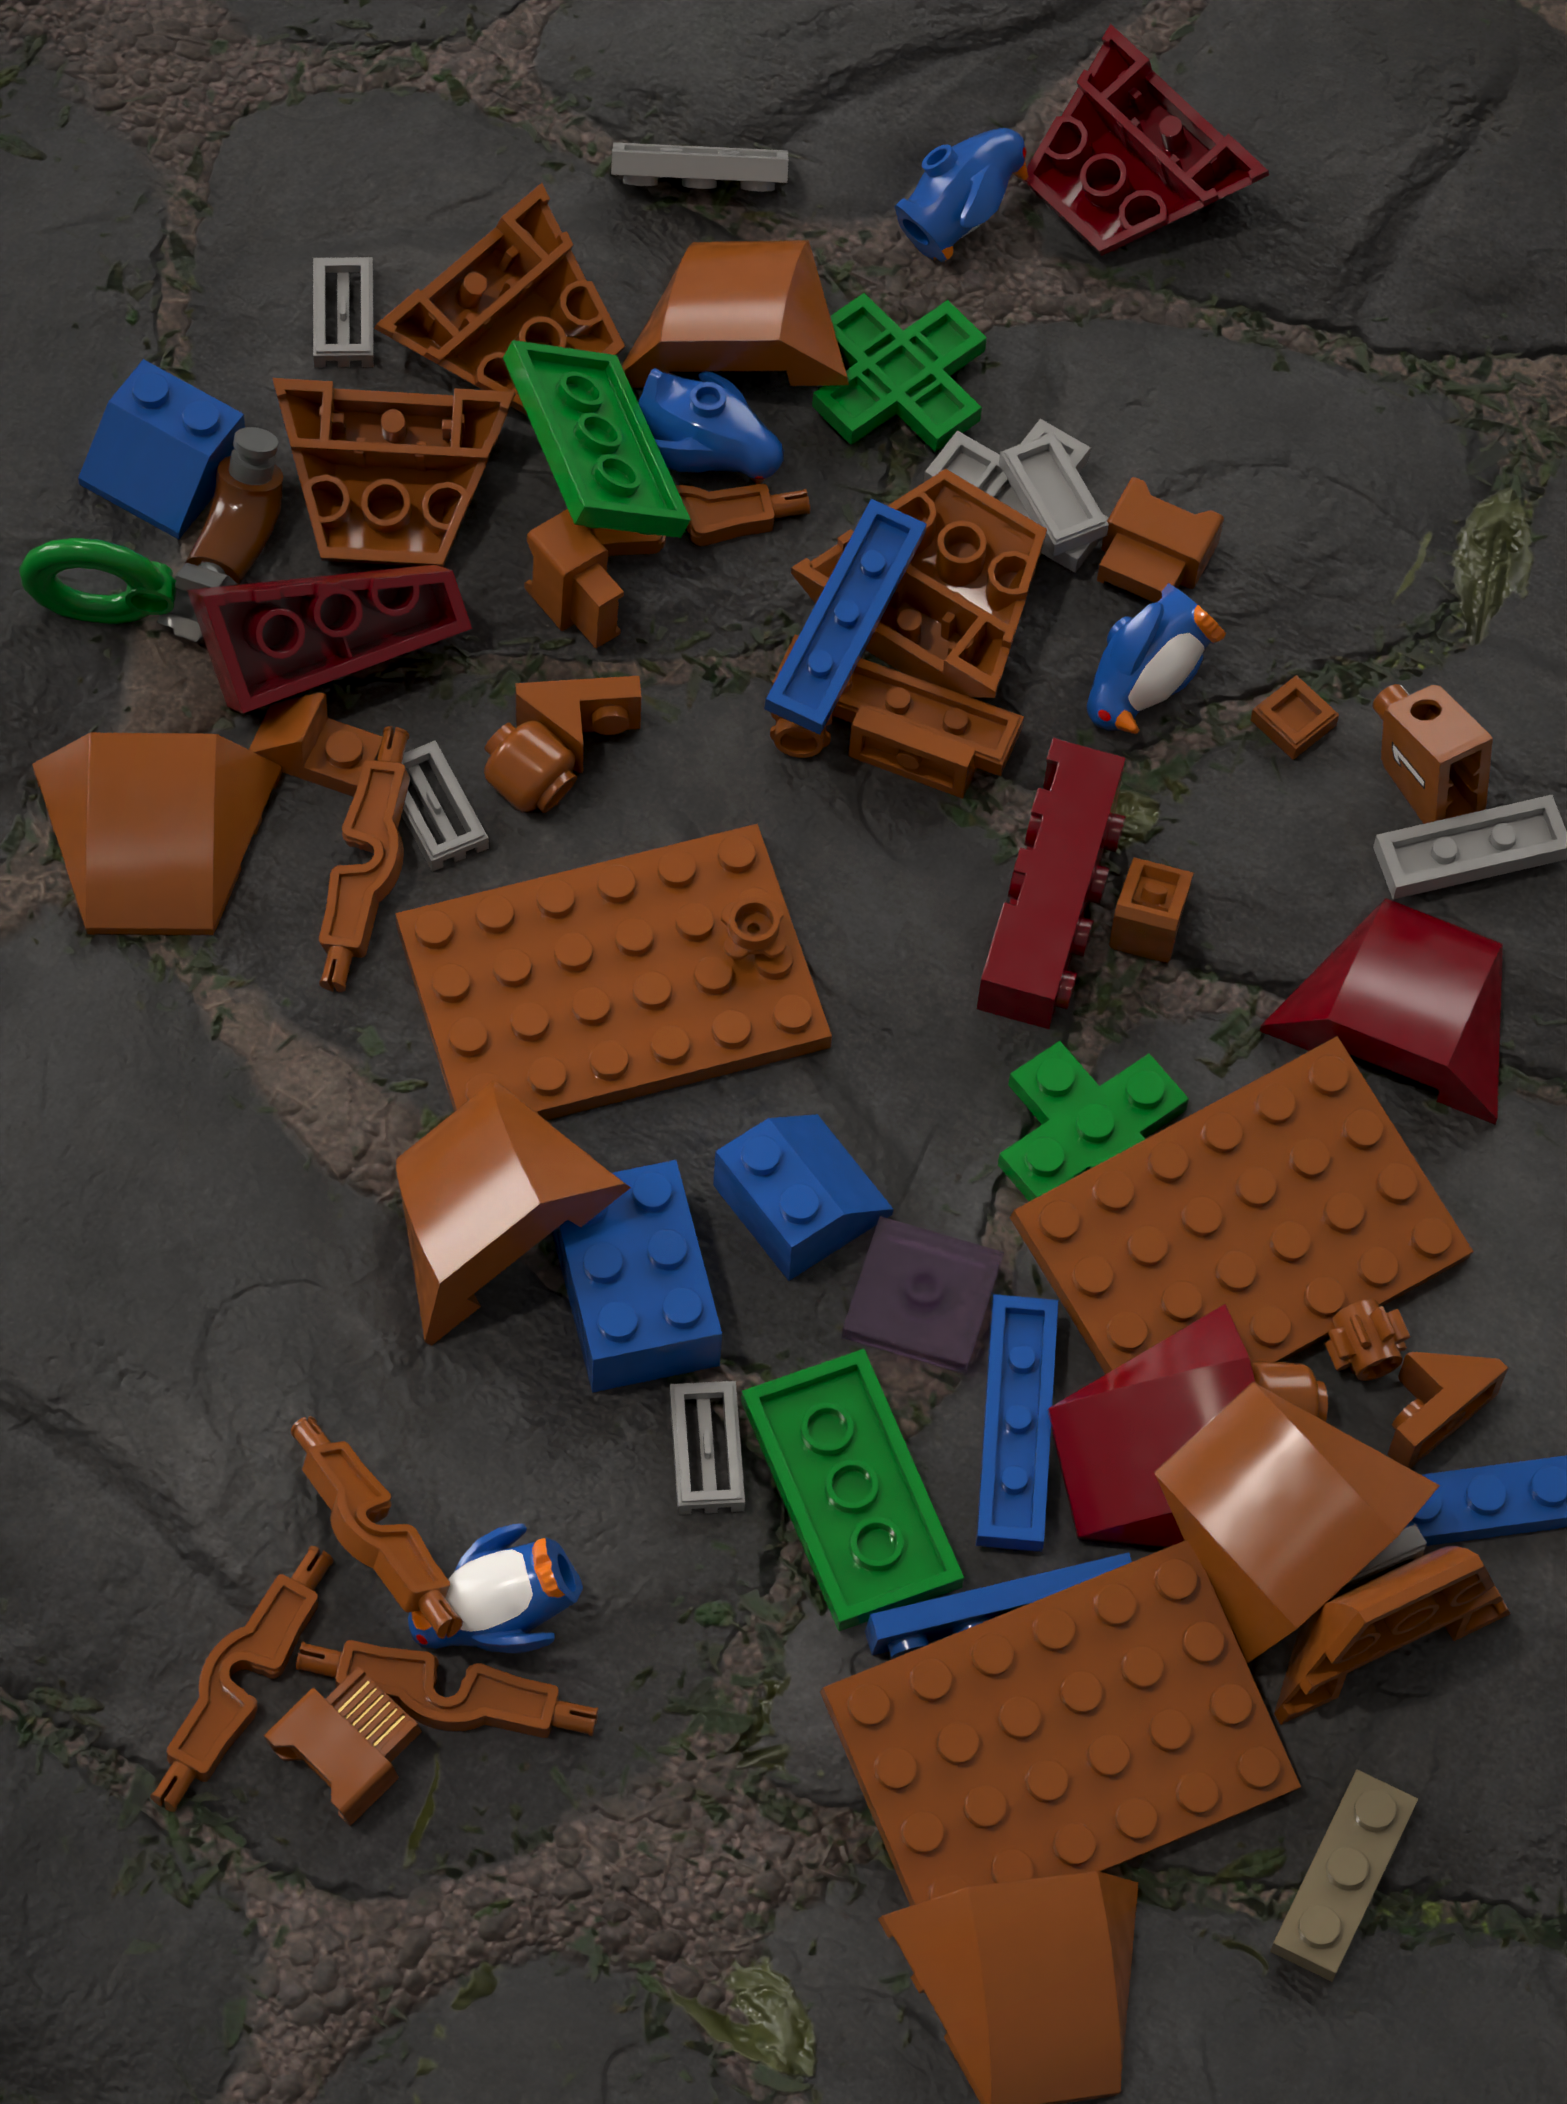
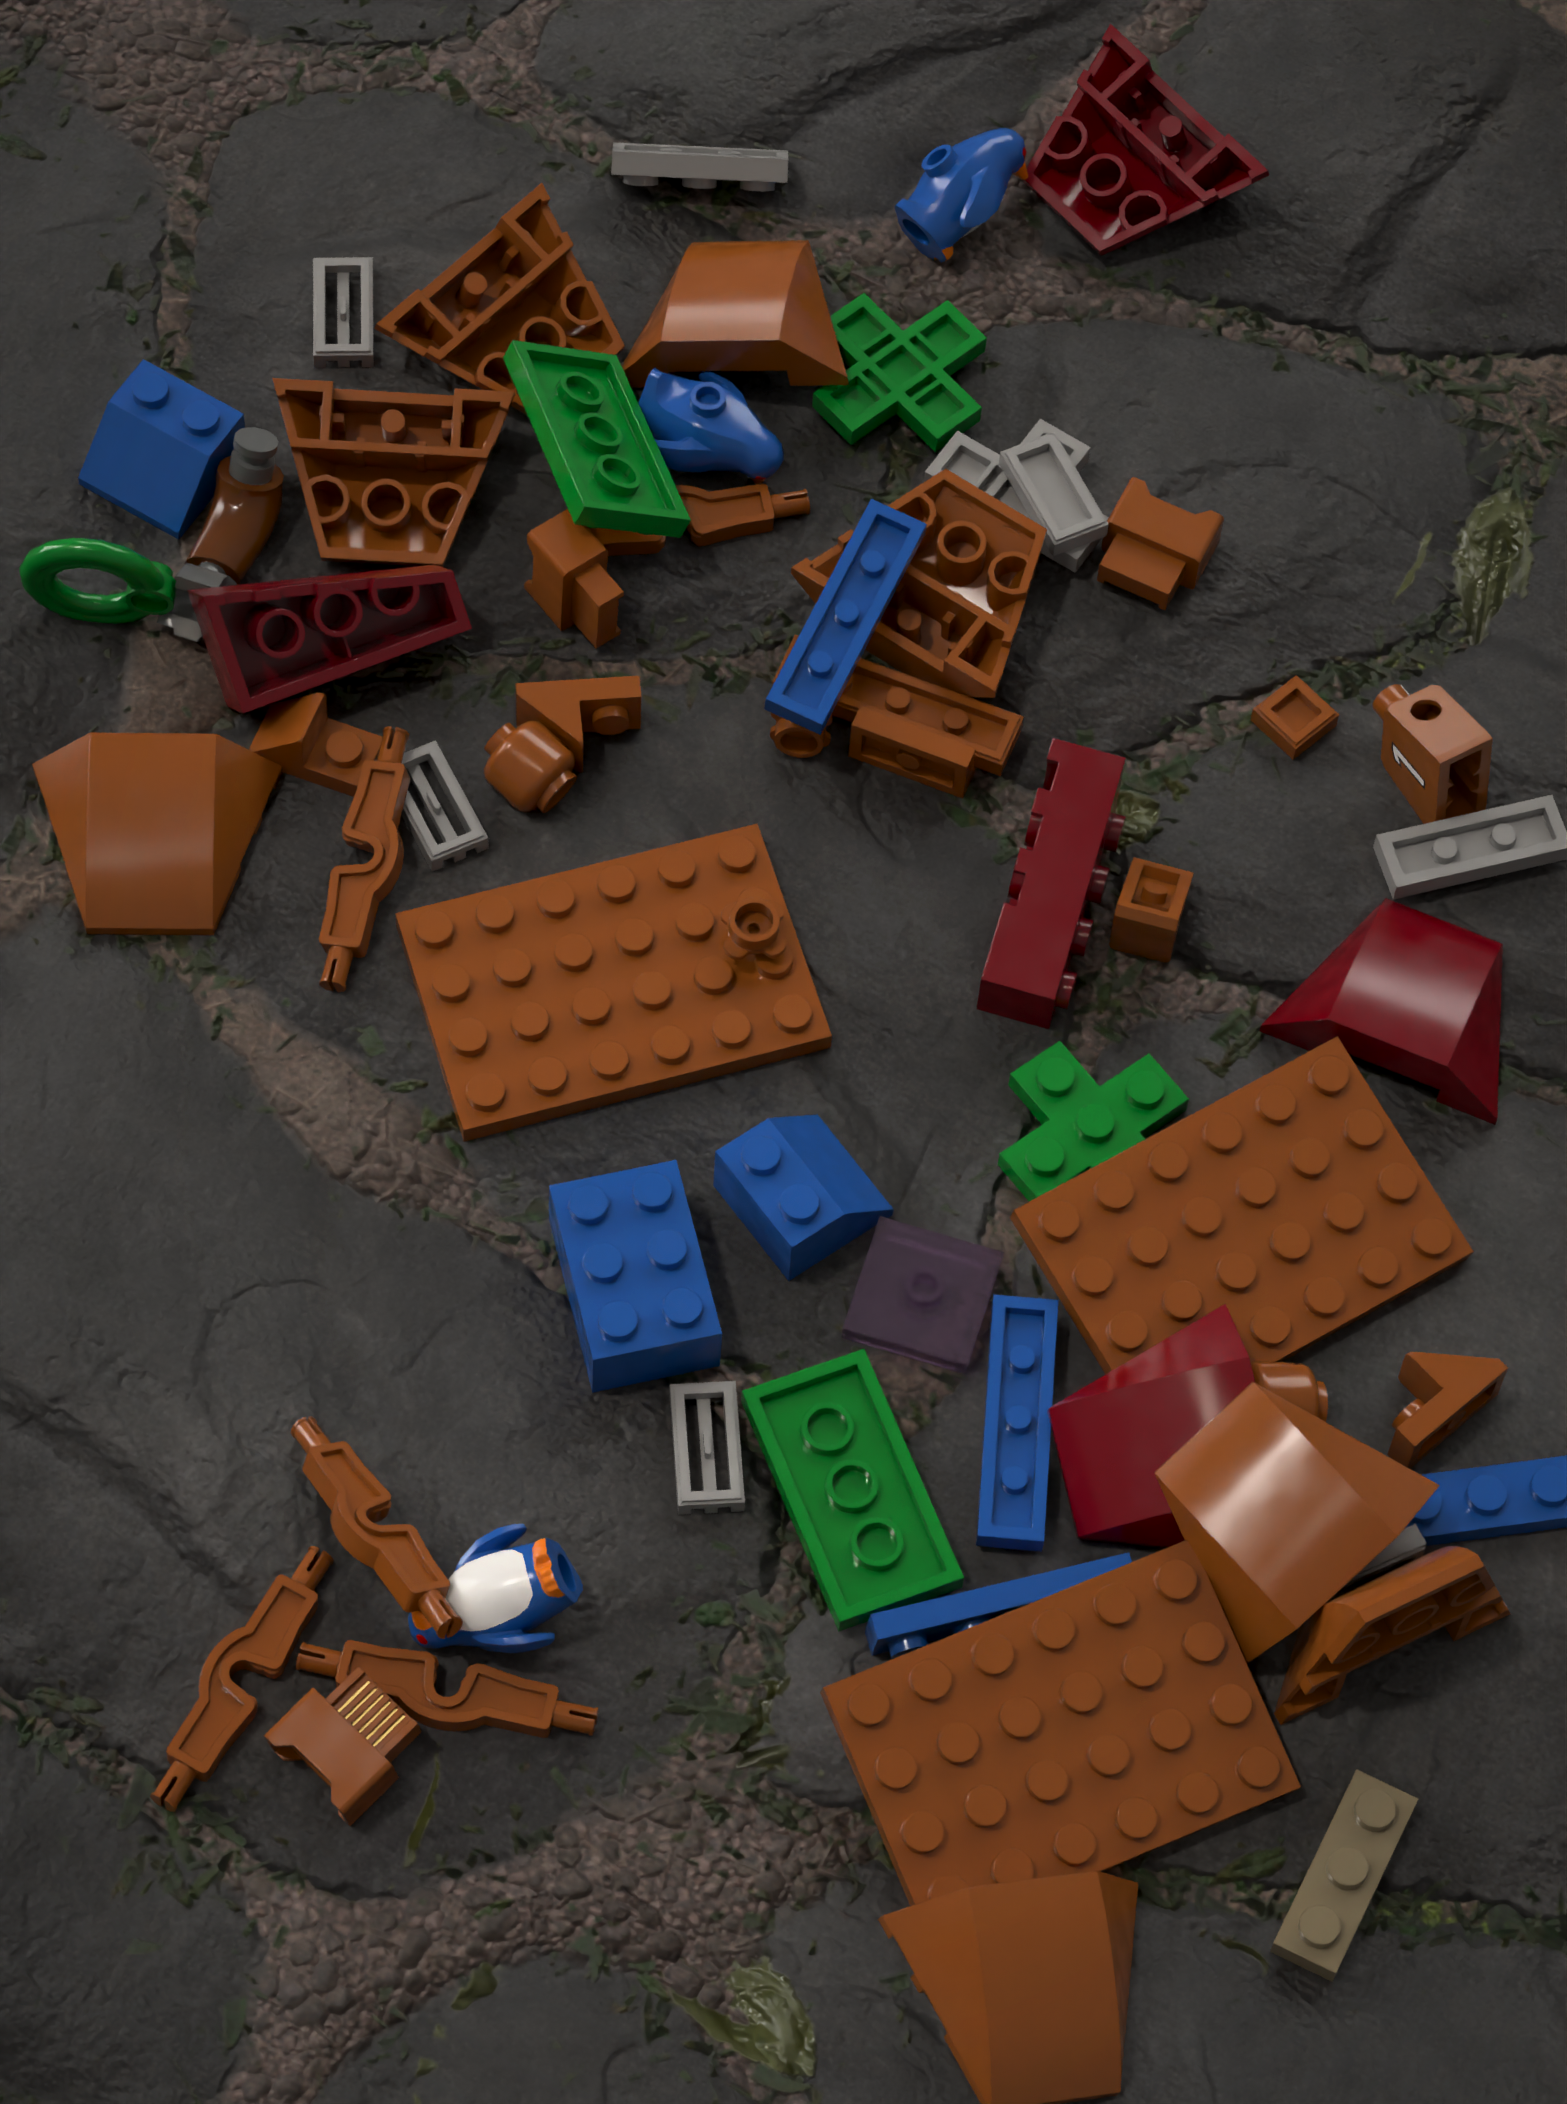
dark orange wedge [396,1080,631,1346] -> none
blue animal [1086,583,1226,734] -> none
dark orange gear [1325,1299,1411,1381] -> none

